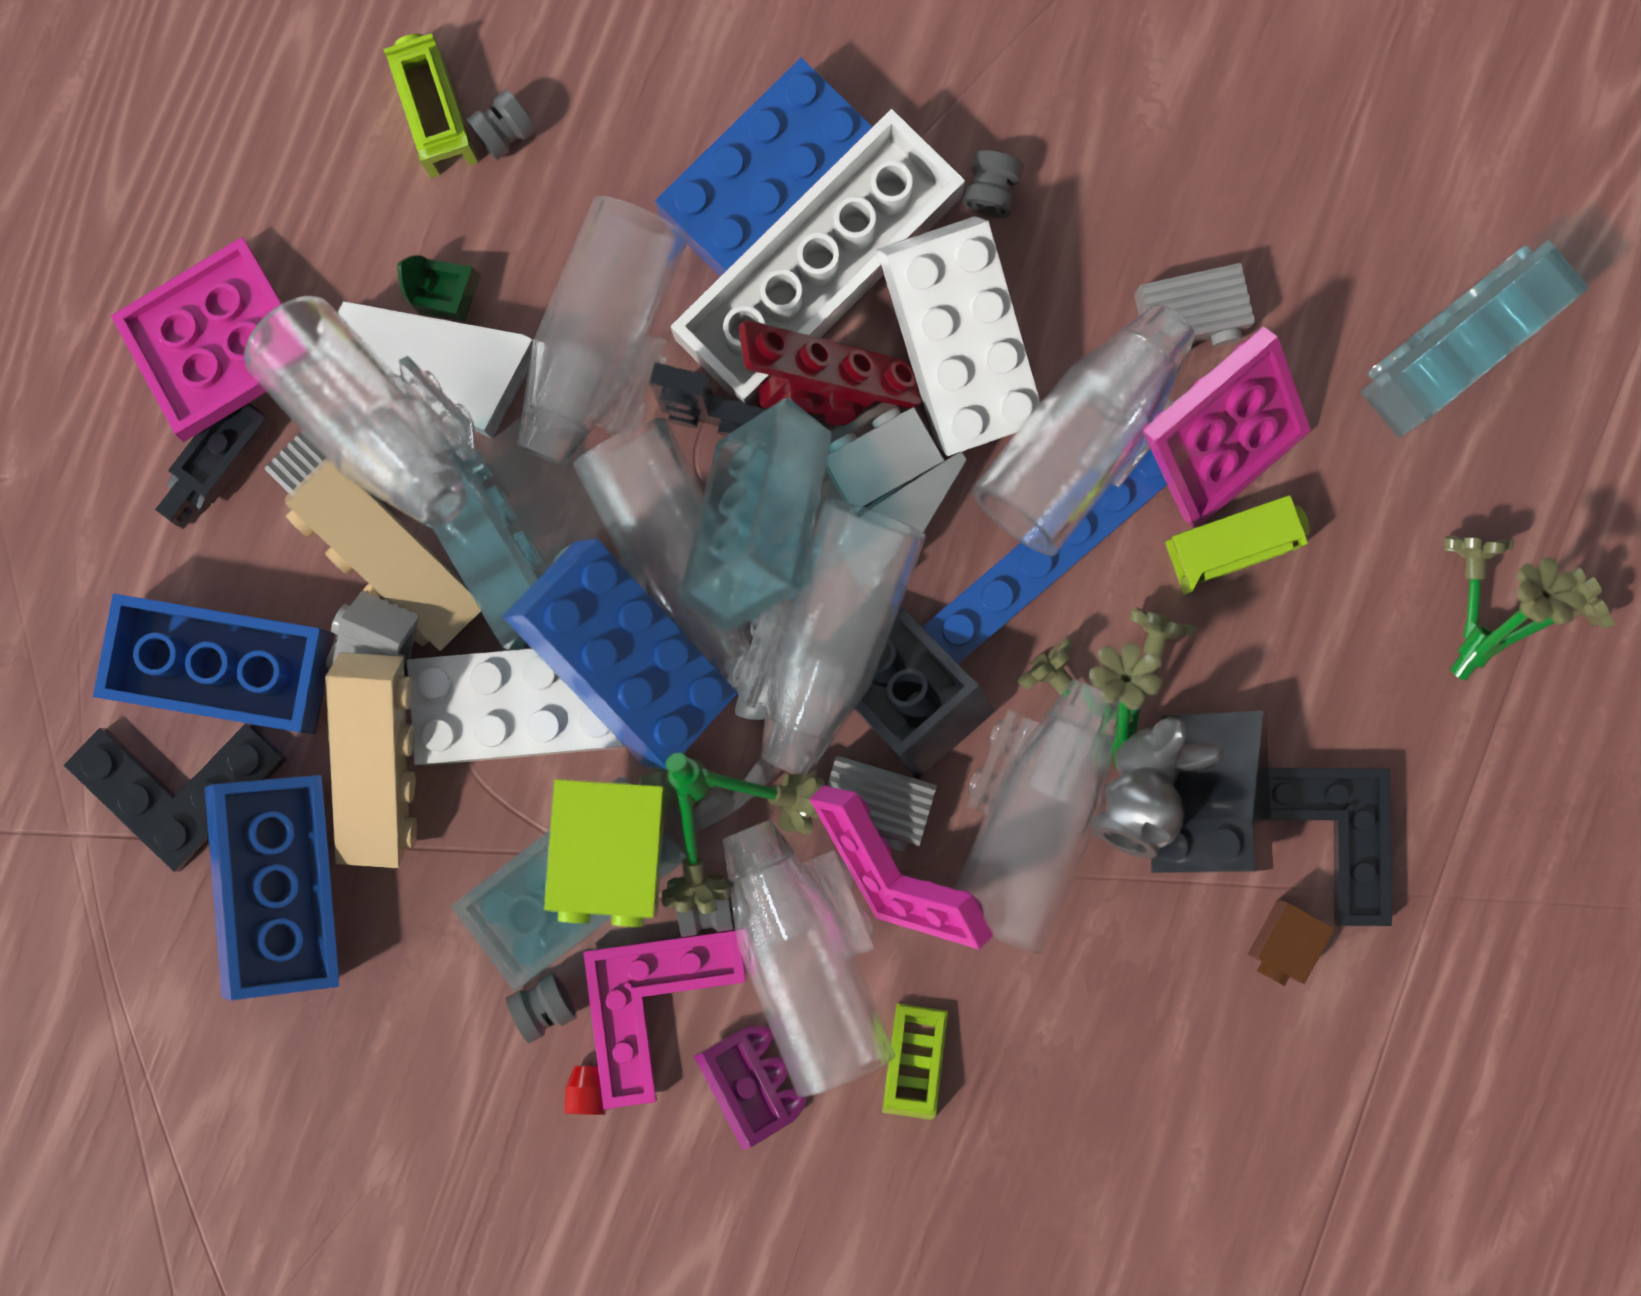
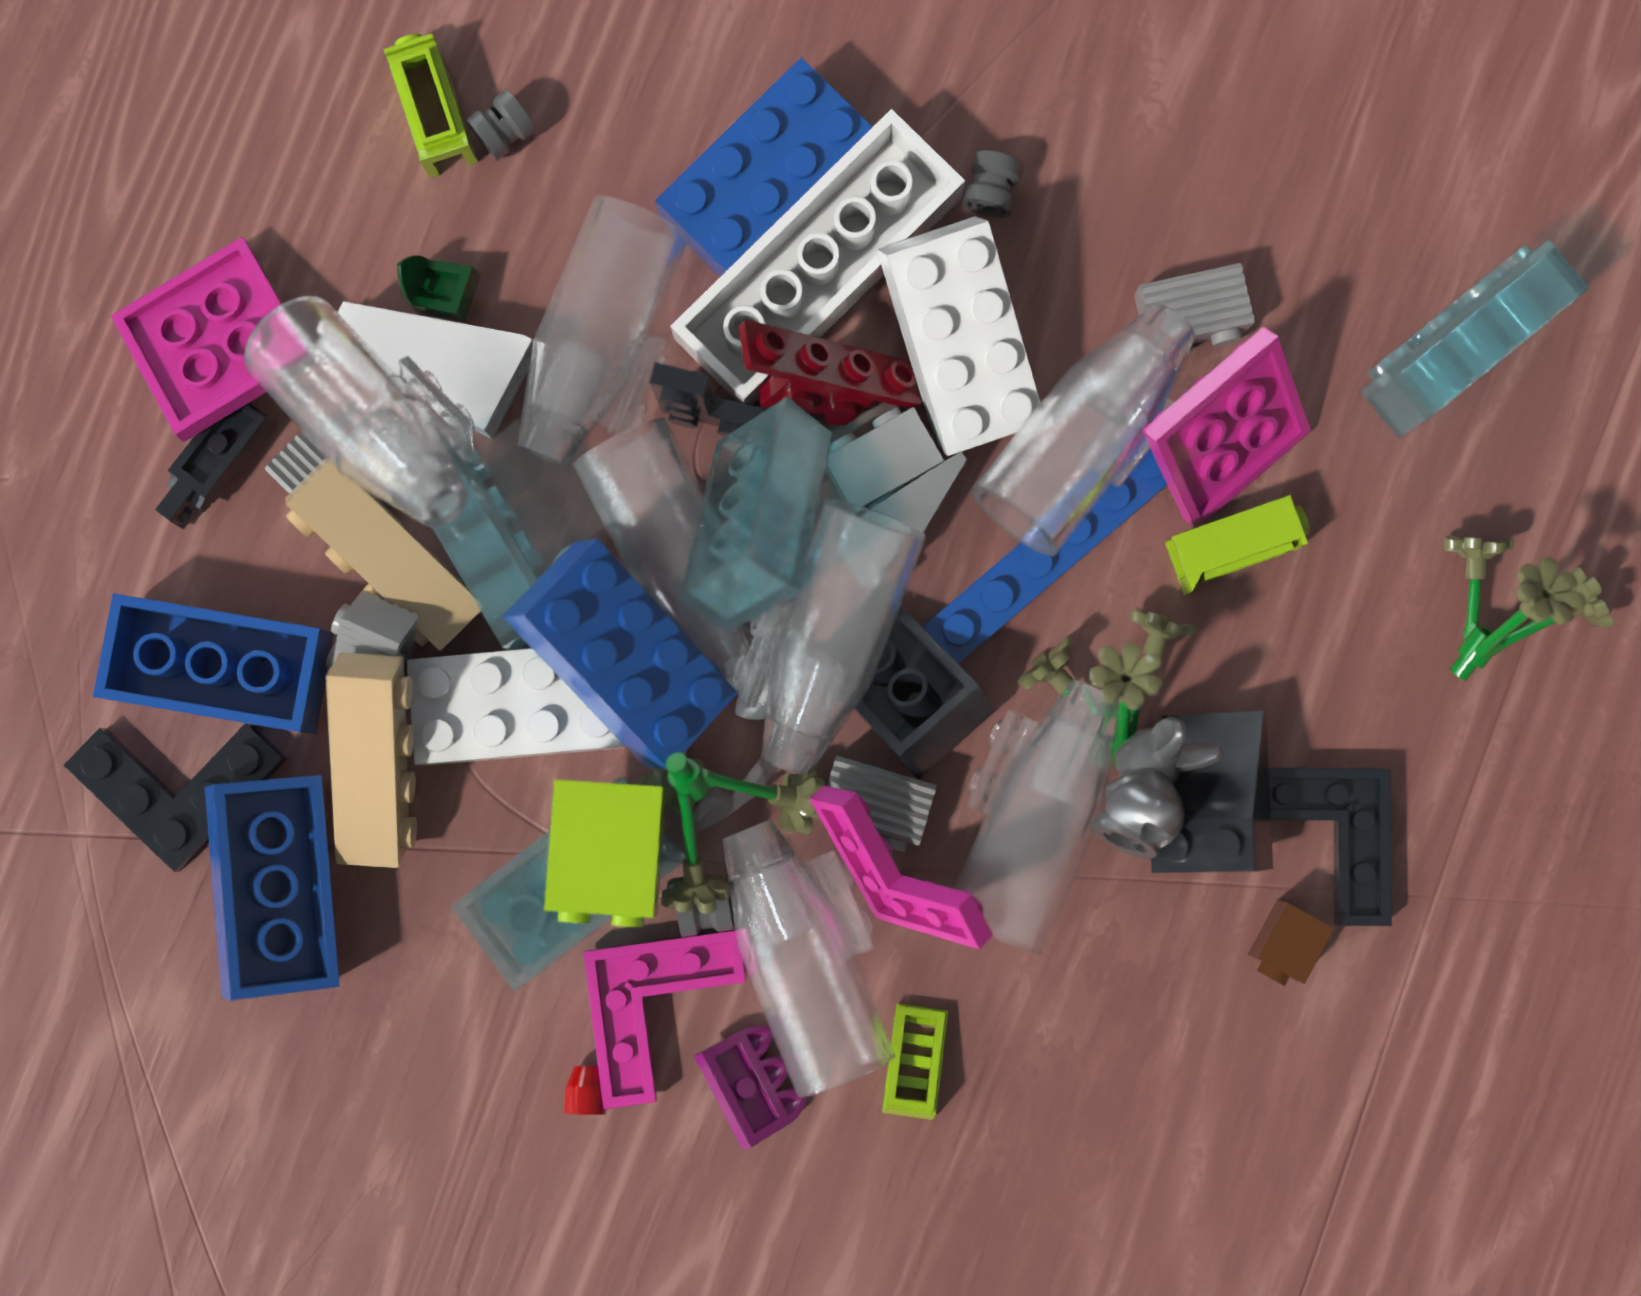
dark grey wheel [506,972,577,1043] -> none

